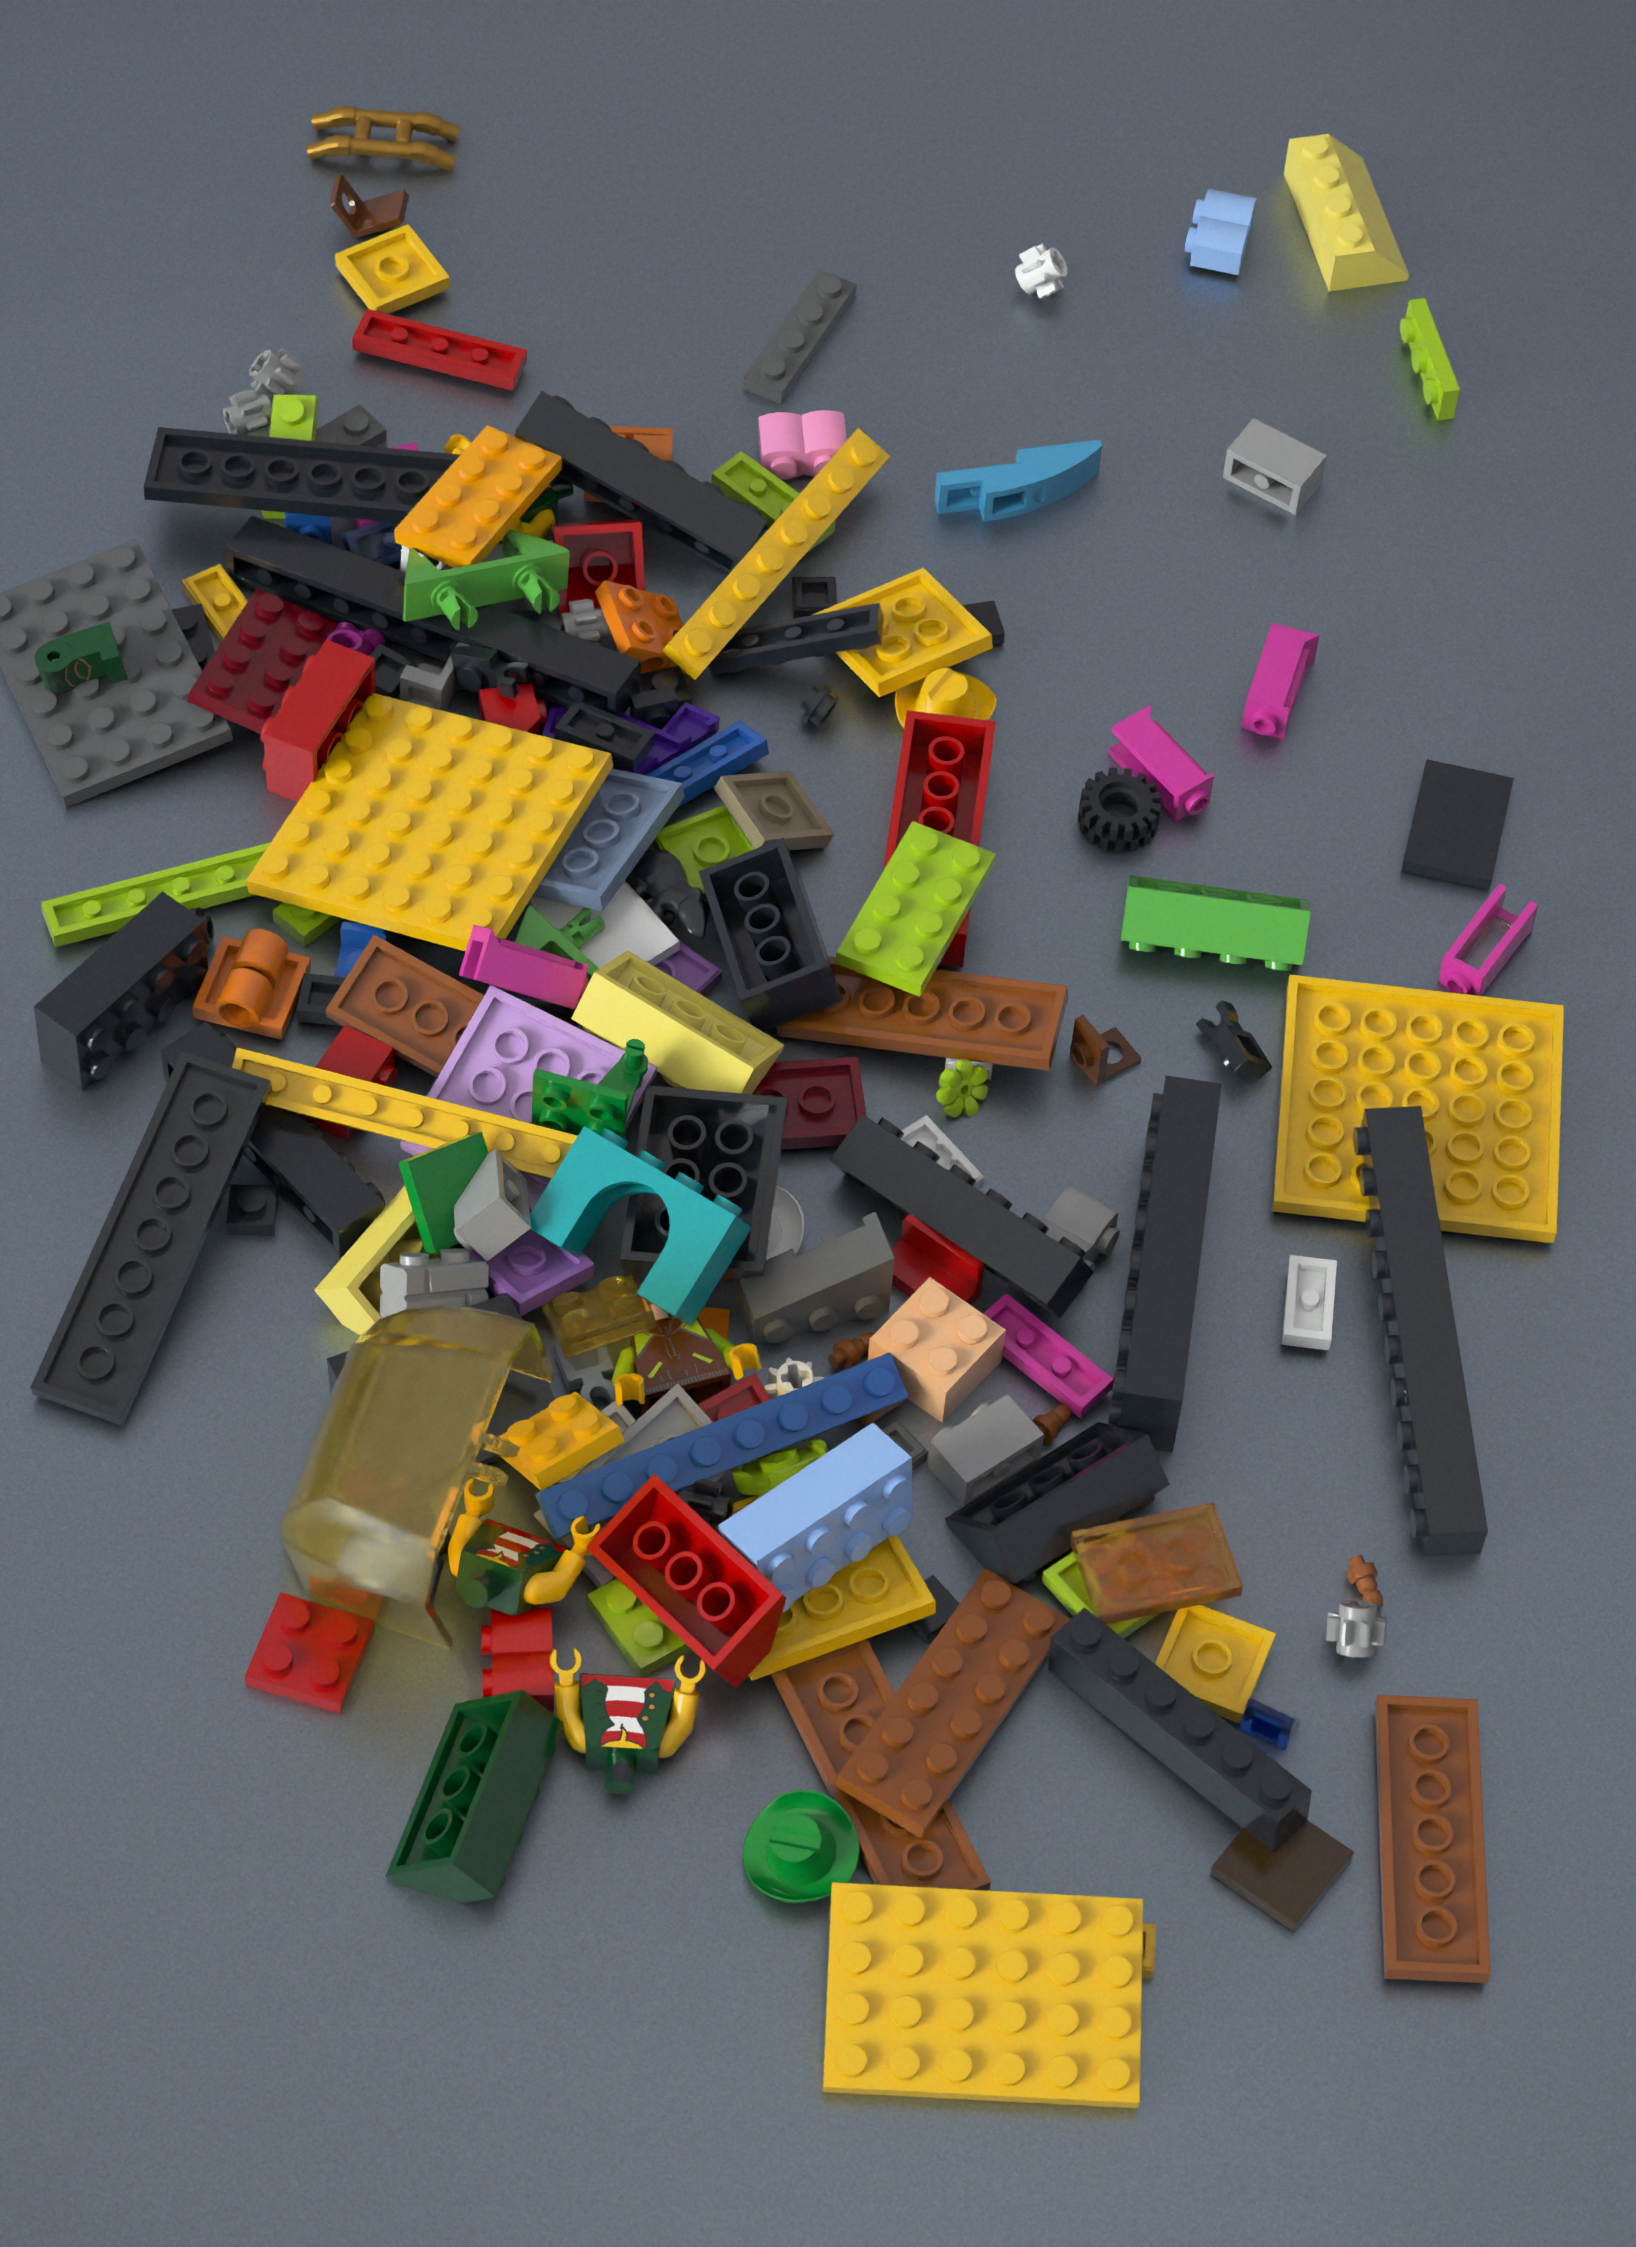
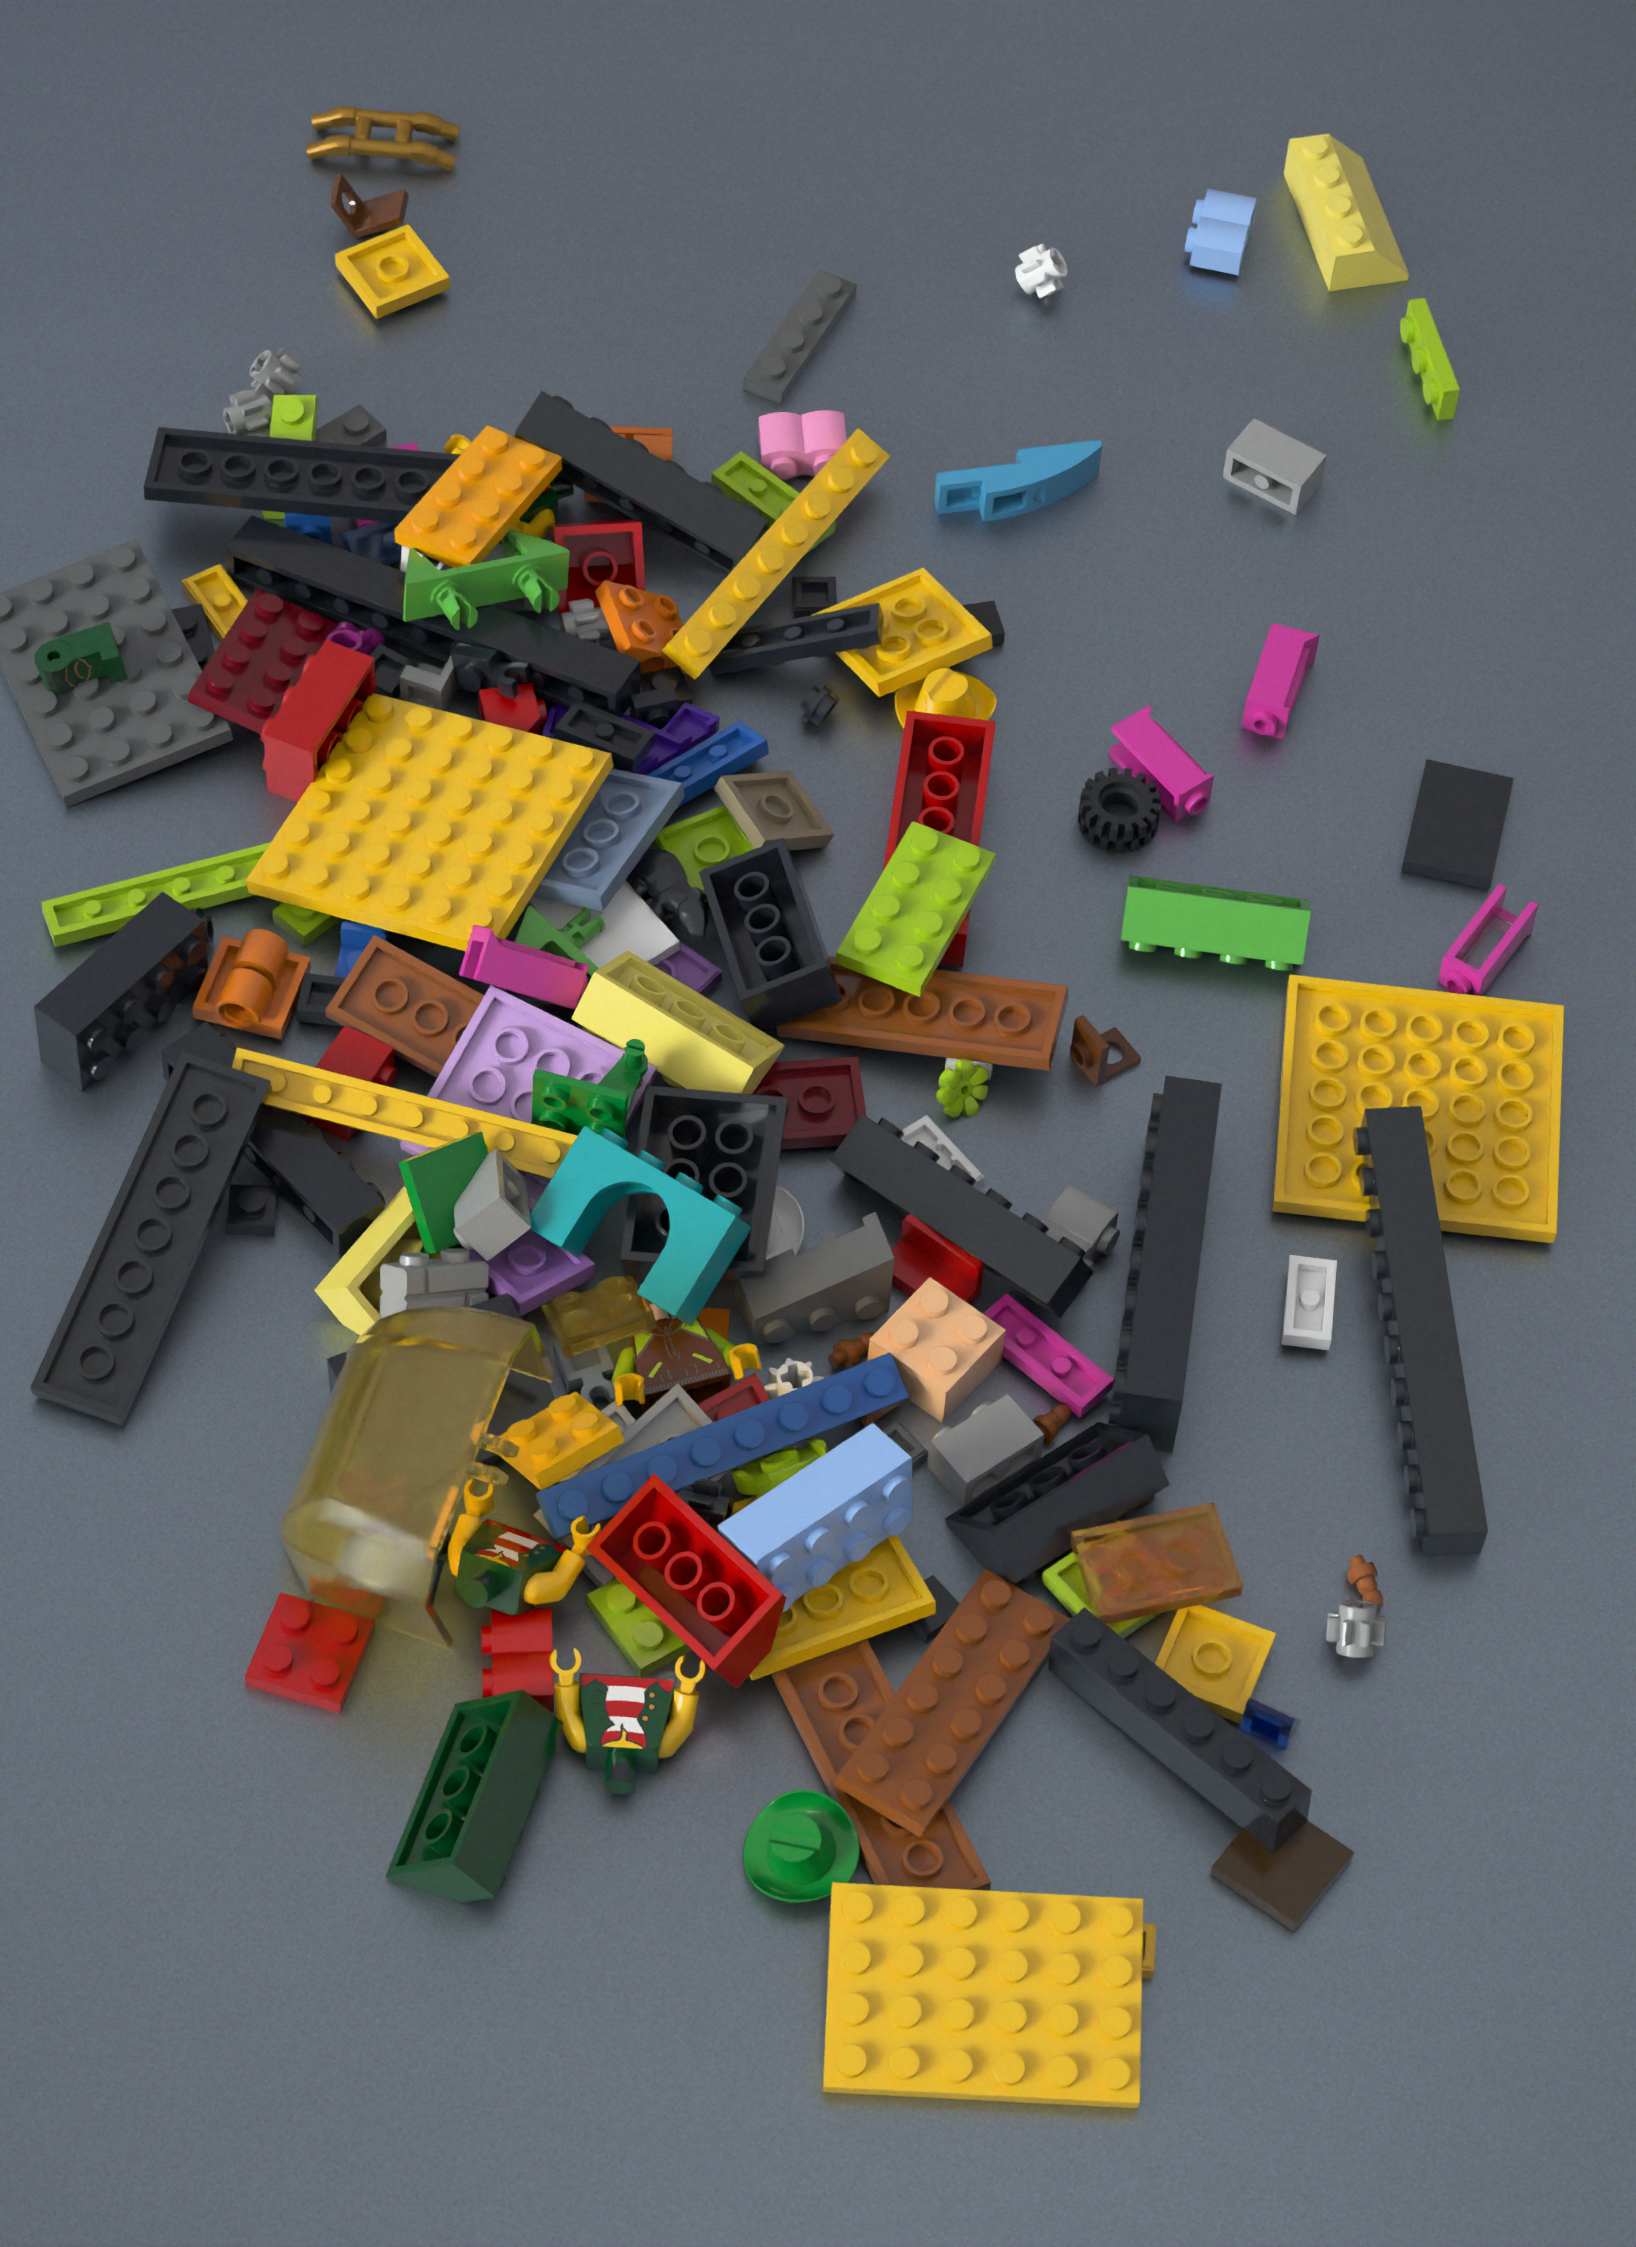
red plate [352,309,527,391] -> none
black plate [1196,1000,1273,1079] -> none
dark orange plate [1375,1695,1491,1983] -> none

